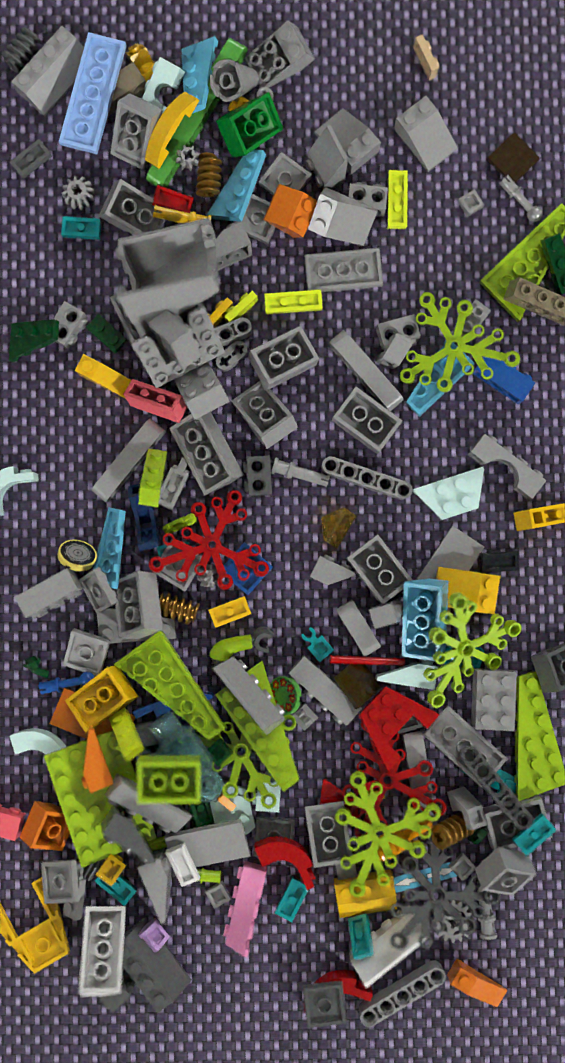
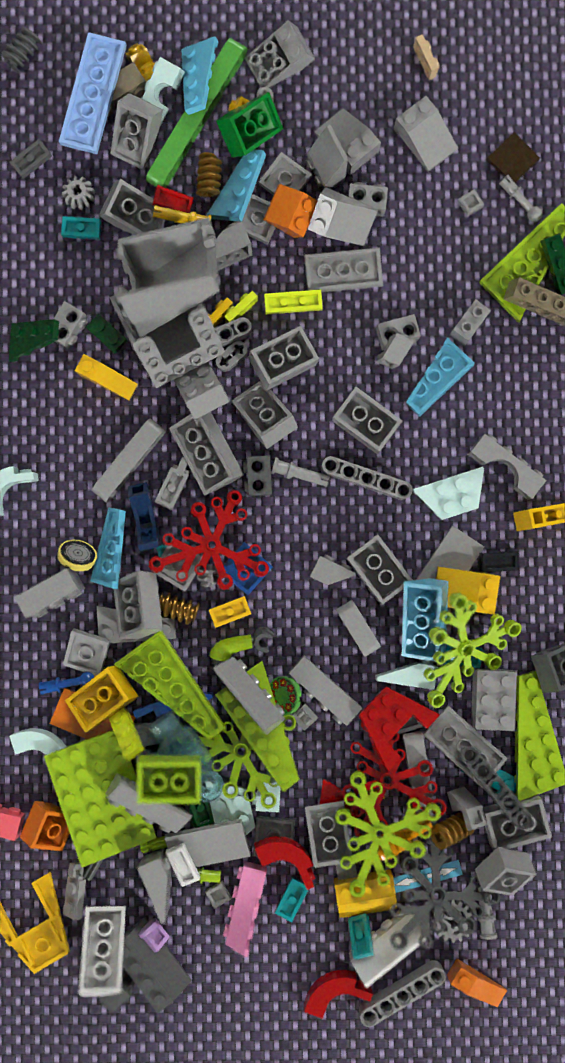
light grey slope [11,26,84,117] -> none
dark green plate [22,655,49,678] -> none
light grey plate [41,860,80,903] -> none
light grey plate [79,567,118,614] -> none
orange slope [81,725,113,793] -> none
teal plate [94,874,138,906] -> none
yellow bracket [95,854,126,886] -> none
dark grey slope [101,805,156,864] -> none
coral brick [123,379,188,423] -> none
lime arch [138,448,167,507] -> none
yellow slope [145,92,200,169] -> none
light grey brick [148,309,202,370] -> none
lime axle [163,513,197,534] -> none
light grey gear [176,145,199,171] -> none
dark green tile [206,738,234,767] -> none
light grey cone [210,59,259,102] -> none
light orange tile [213,788,236,811] -> none
teal plate [301,627,334,662] -> none
dark grey tile [303,981,347,1028] -> none
clear yellow slope [321,507,356,548] -> none
light grey beam [328,330,404,411] -> none
red bar [329,655,405,666] -> none
dark brown tile [333,664,381,710] -> none
light grey brick [369,599,403,629] -> none
neon yellow plate [387,170,408,229] -> none
lime plant [400,292,520,392] -> none
light grey tile [448,852,476,881] -> none
dark green tile [468,826,488,844] -> none
blue brick [473,357,536,405] -> none
teal plate [512,813,557,856] -> none

